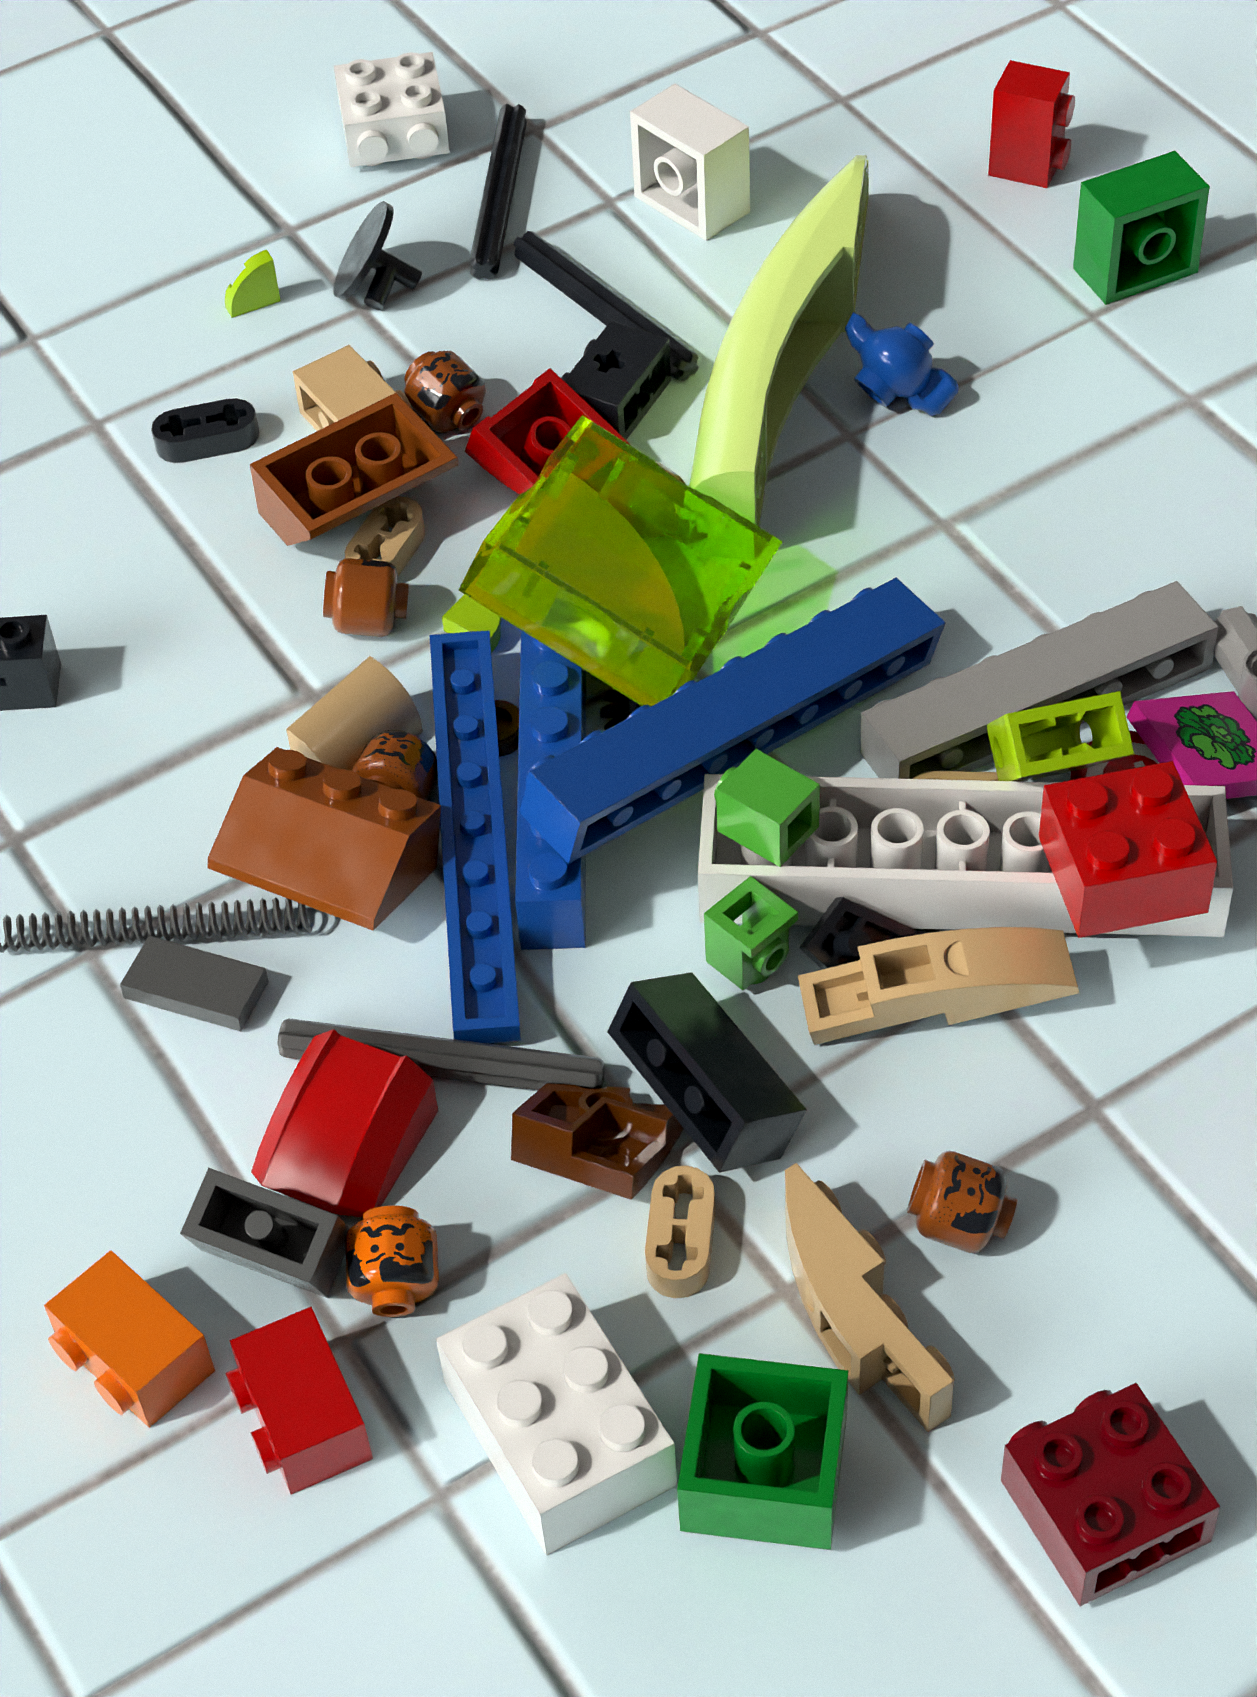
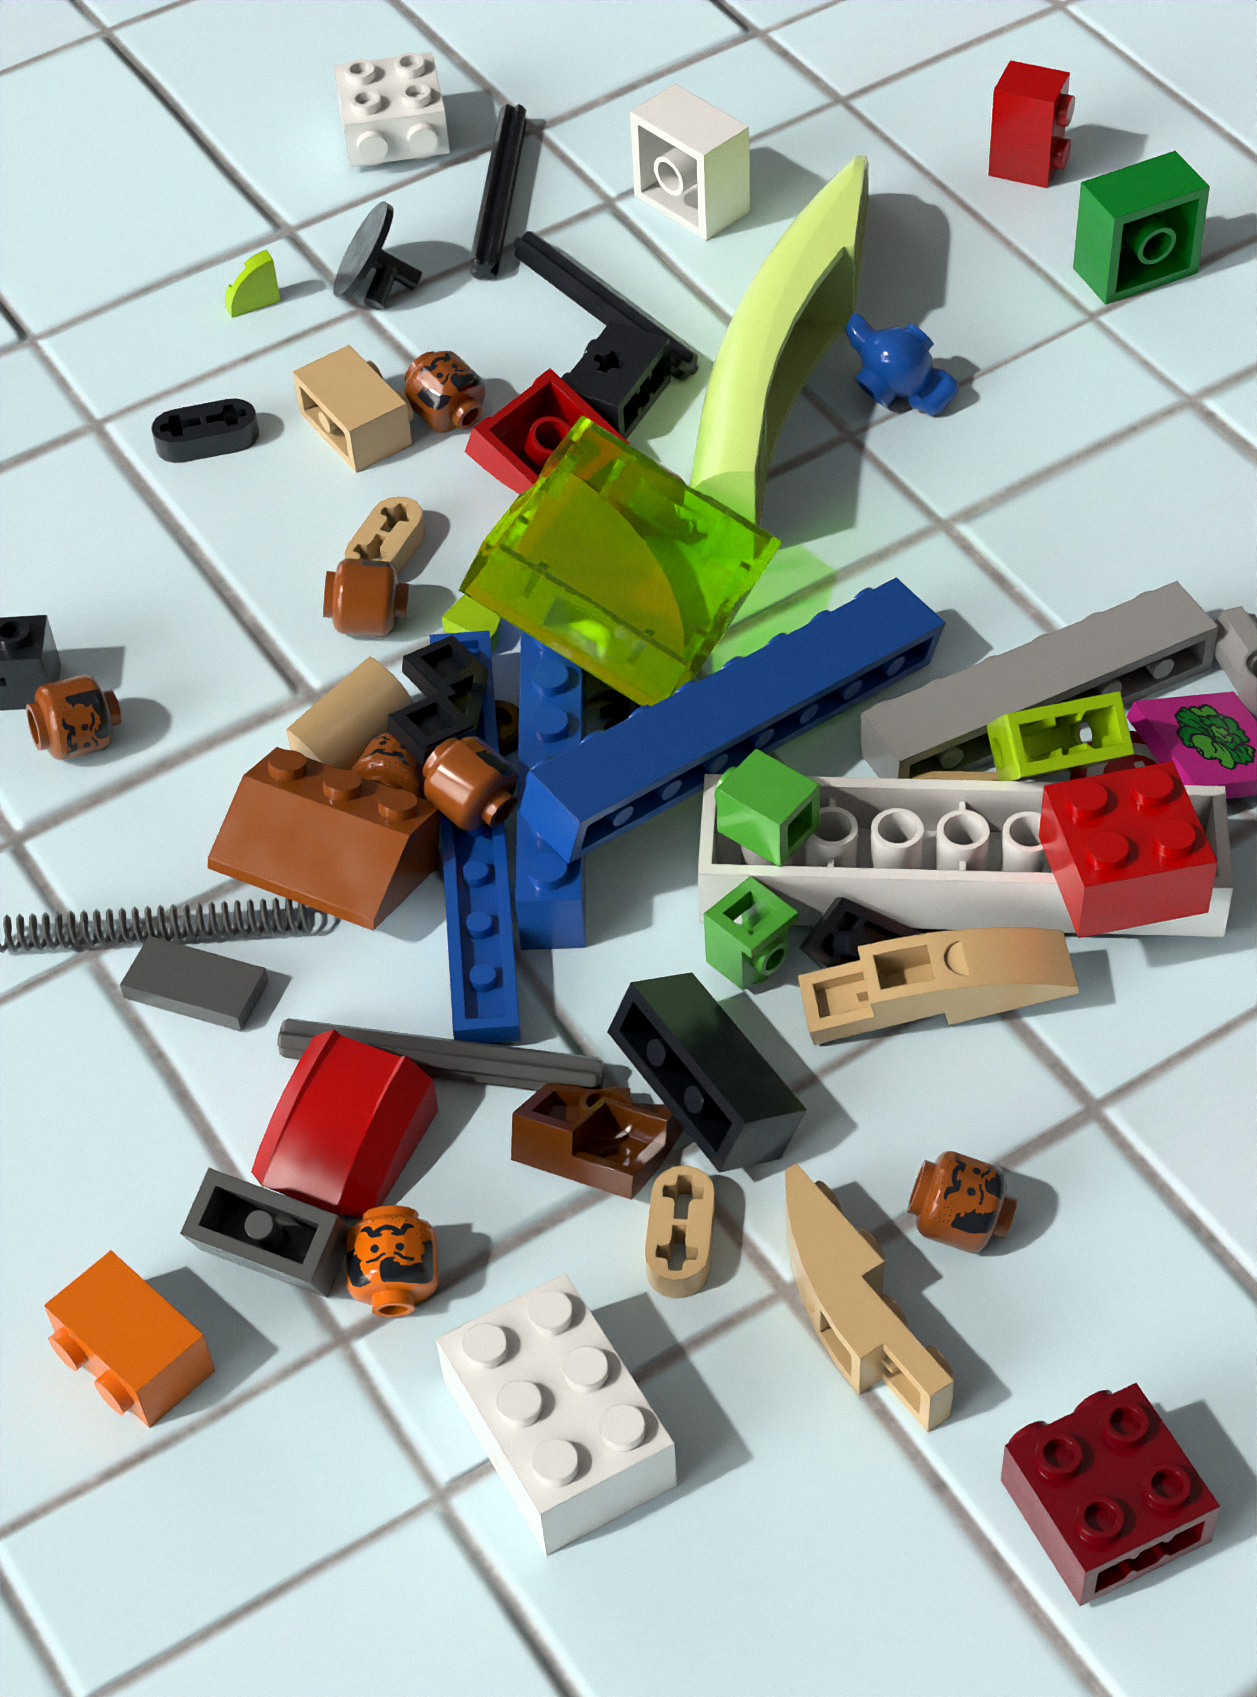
red brick [225,1307,373,1495] -> none
dark orange slope [250,393,458,546] -> none
green brick [677,1353,849,1550] -> none
none -> dark orange head [26,675,122,760]
none -> black tile [387,635,489,767]
none -> dark orange head [423,737,518,831]

